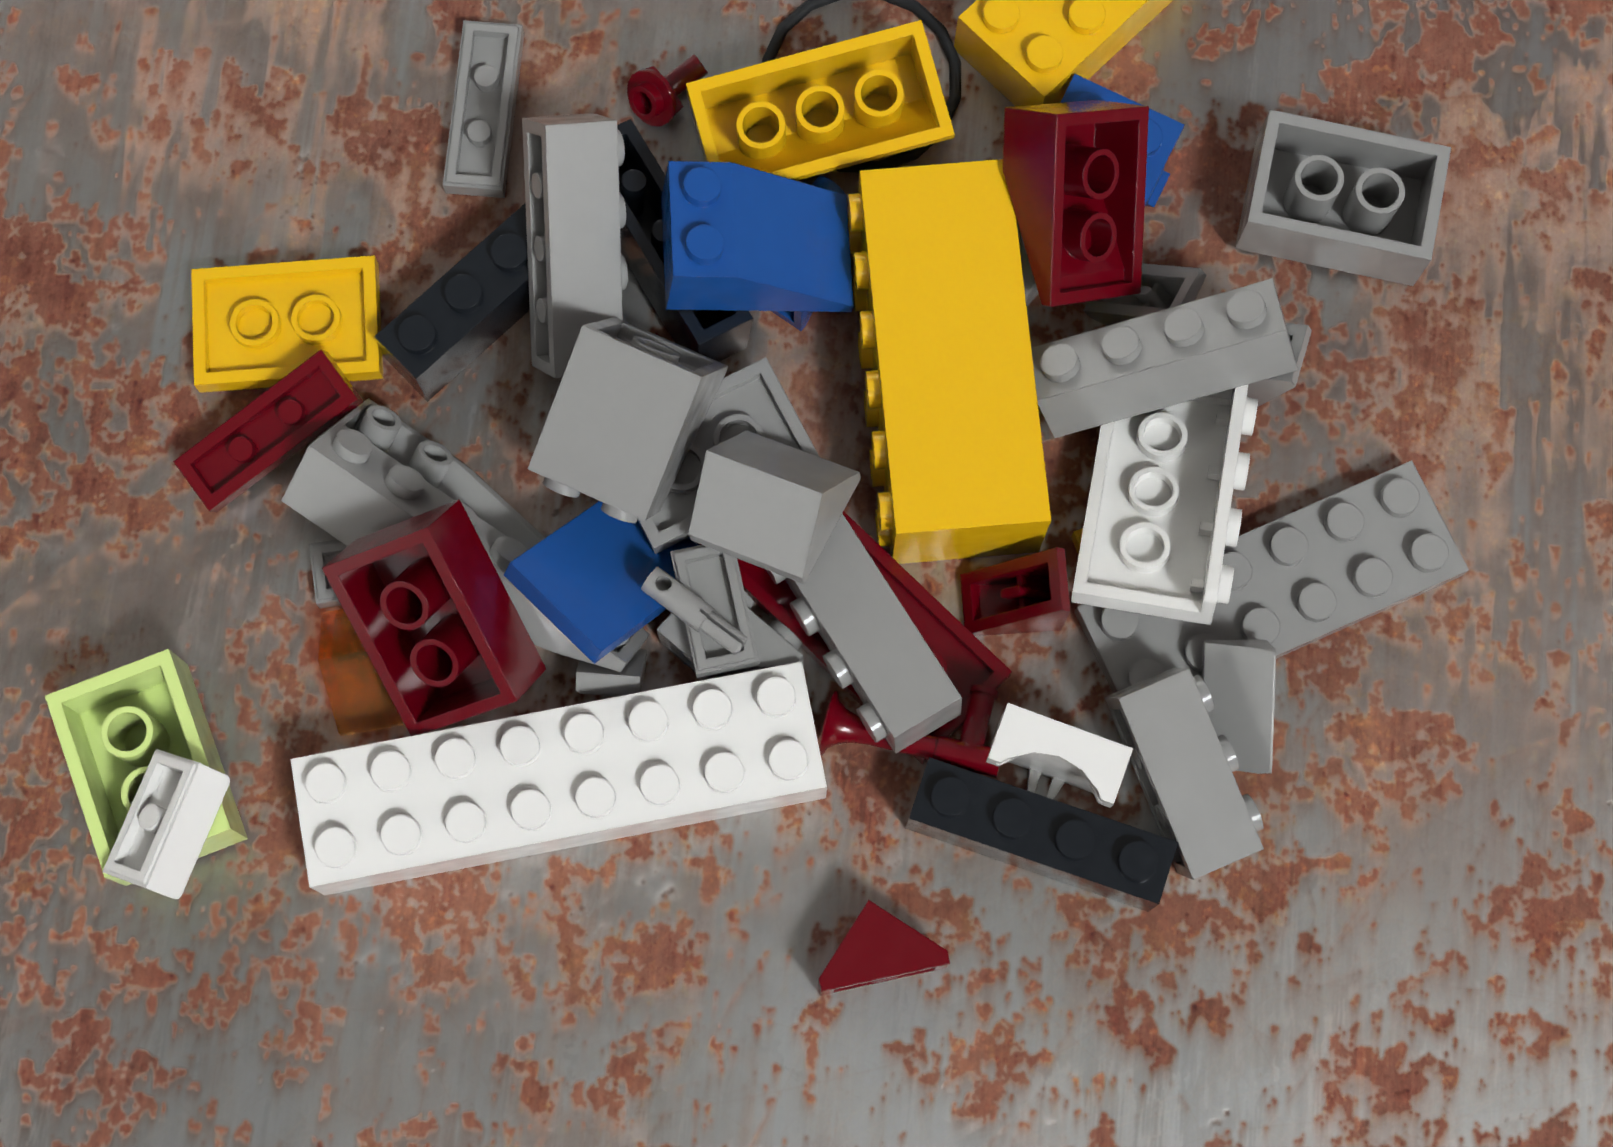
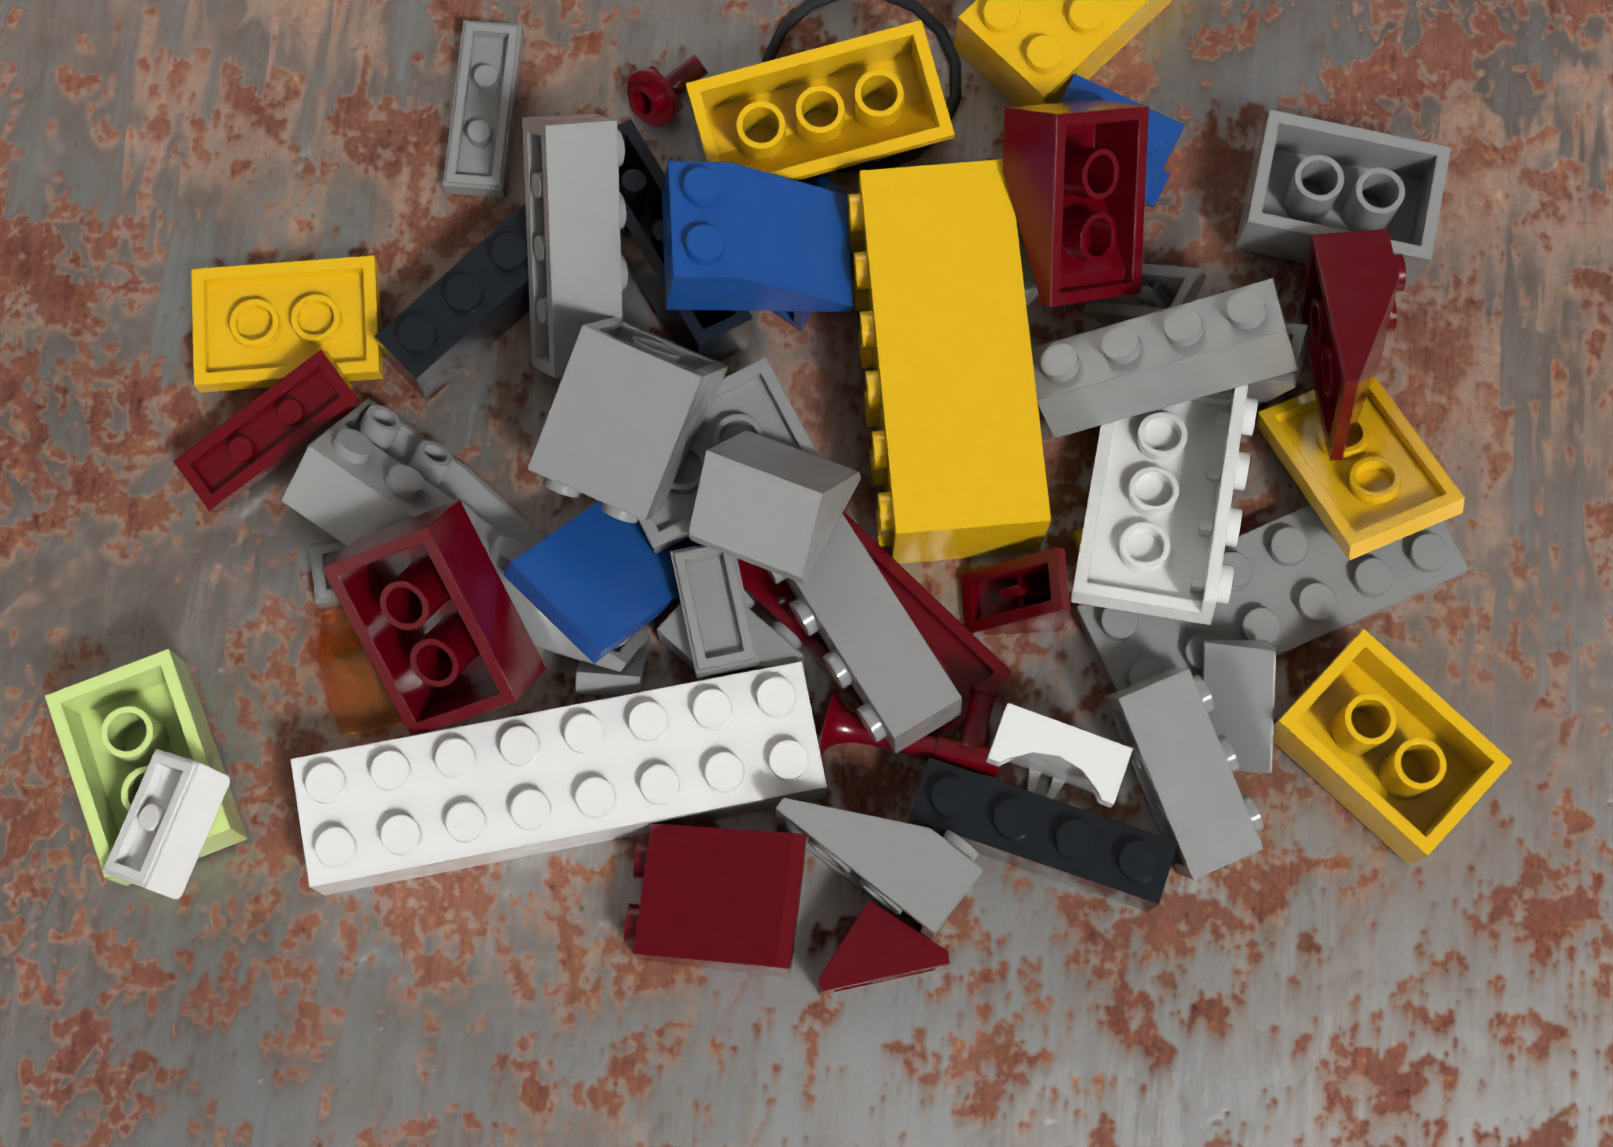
light grey piece [641,567,747,655] -> none
none -> dark red slope [624,824,807,979]
none -> light grey slope [776,798,984,940]
none -> yellow plate [1257,376,1465,560]
none -> yellow brick [1273,629,1513,865]
none -> dark red slope [1298,229,1406,461]

